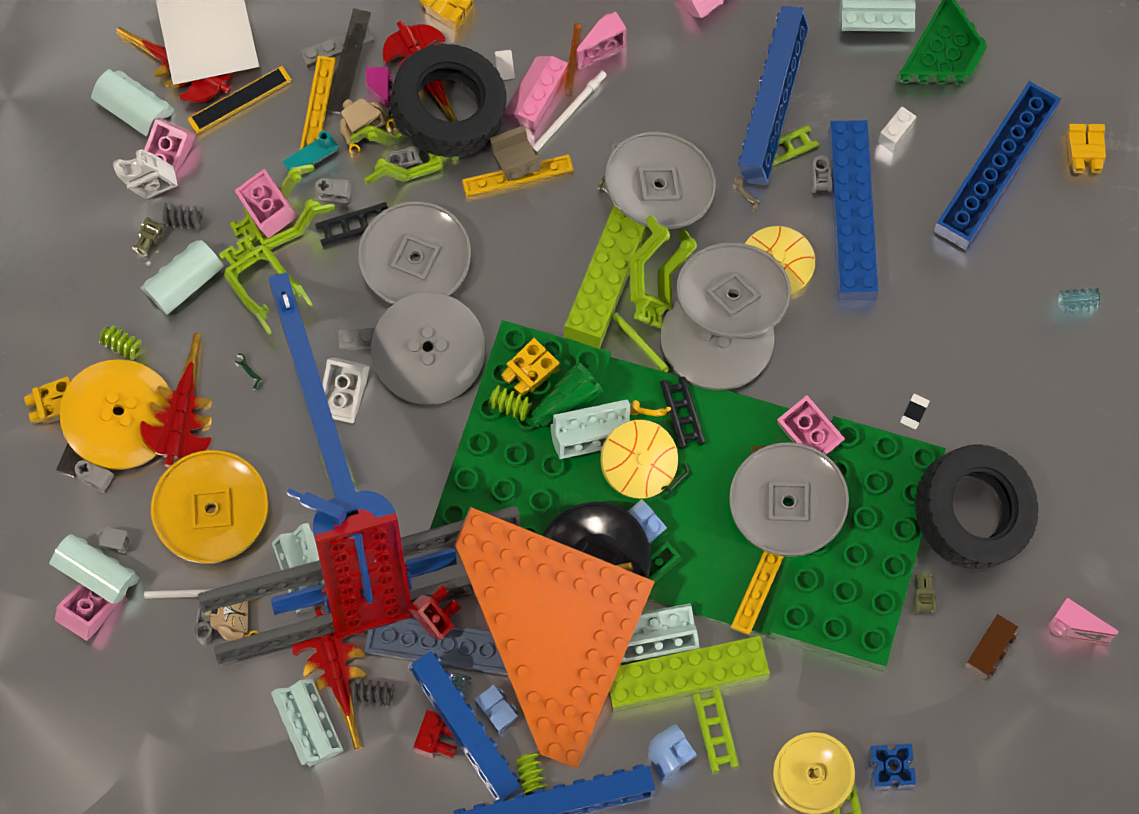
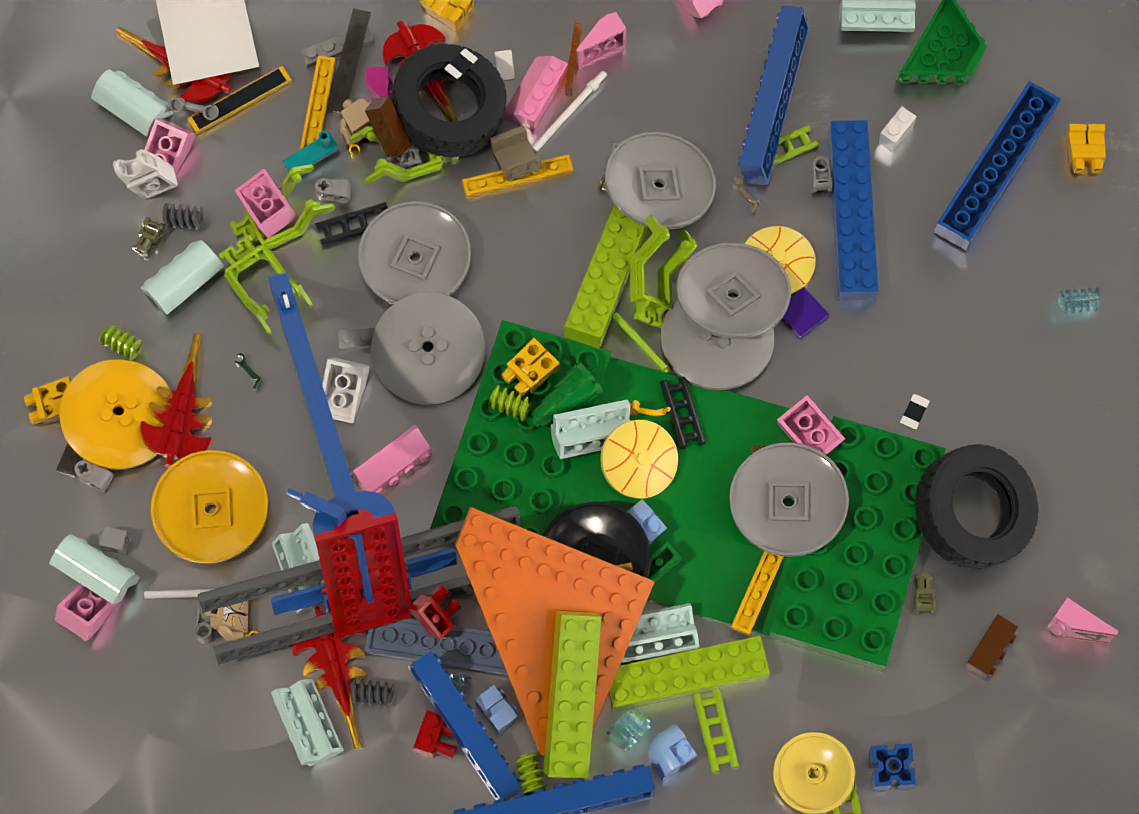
dark green piece [661,463,691,500] -> none
none -> light grey bar [168,97,219,120]
none -> bright pink slope [353,425,432,495]
none -> reddish brown brick [365,96,411,157]
none -> sticker [445,49,478,79]
none -> lime brick [543,611,601,778]
none -> clear light blue brick [605,705,651,751]
none -> dark purple tile [782,287,829,339]

